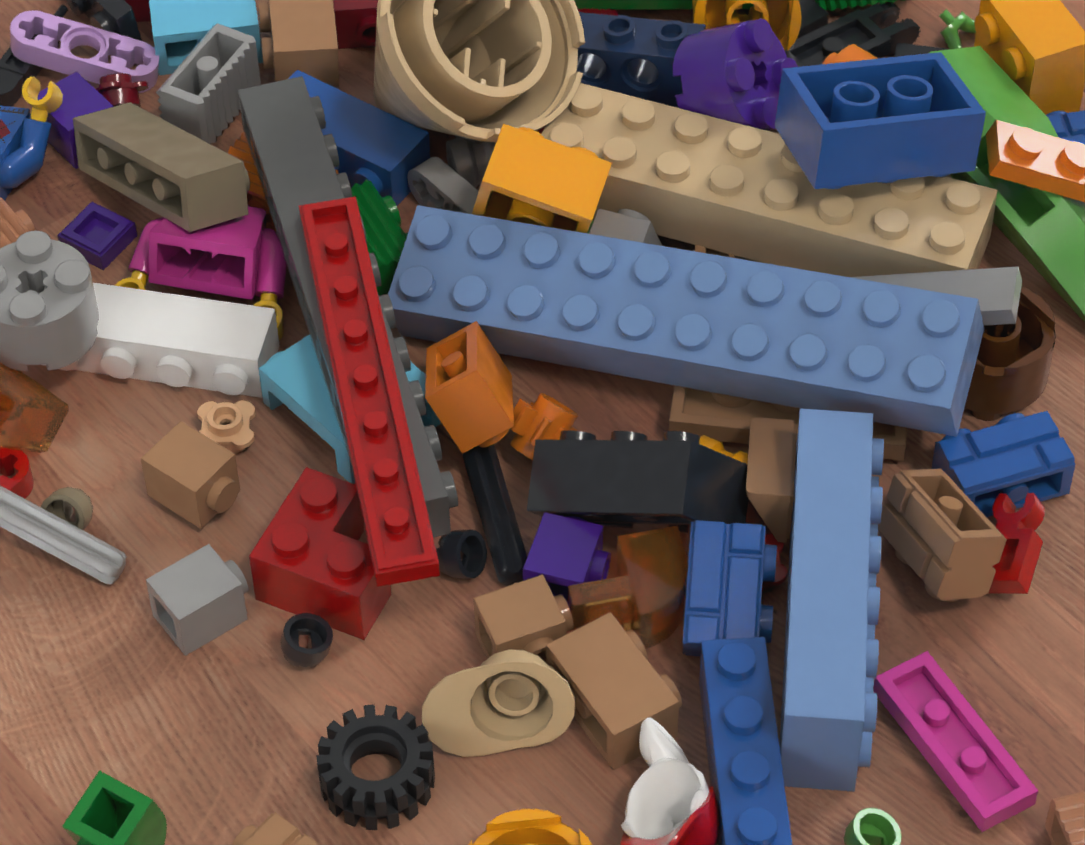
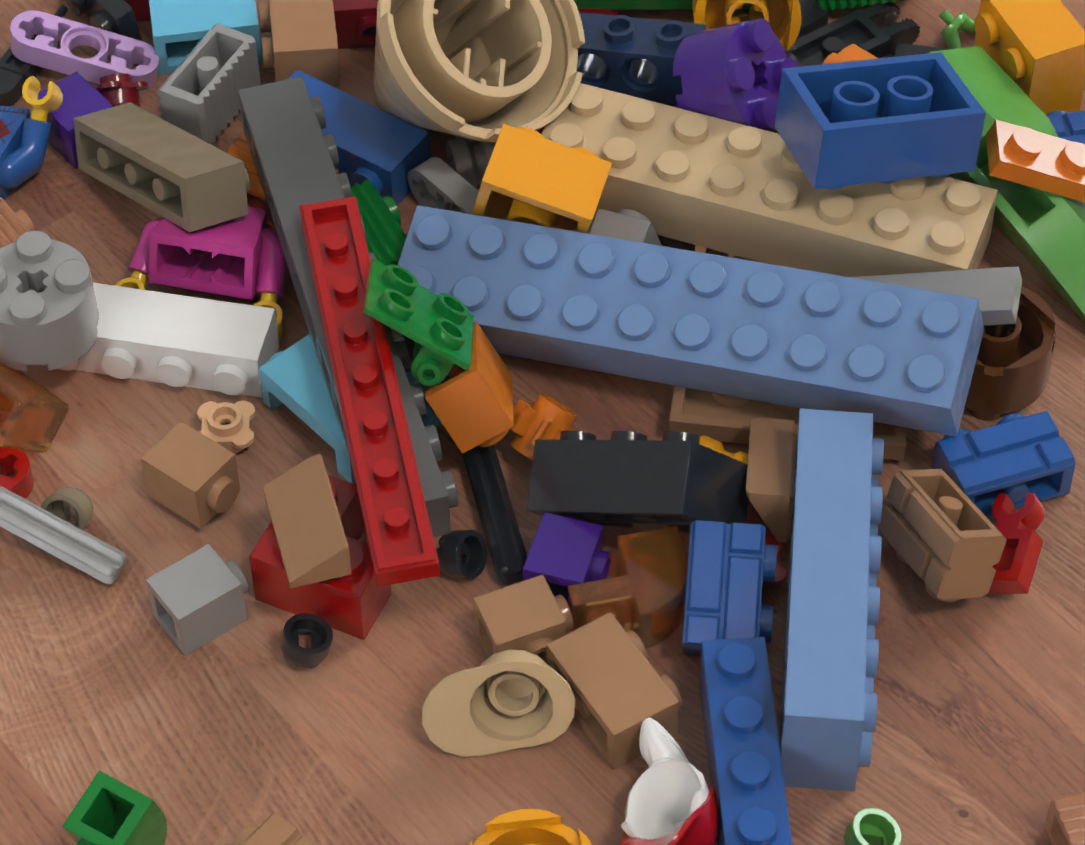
dark purple tile [57,202,137,270] -> none
black tyre [316,704,435,830] -> none
dark pink plate [873,651,1038,832] -> none
none -> medium nougat slope [263,454,352,588]
none -> green hinge [363,258,474,386]

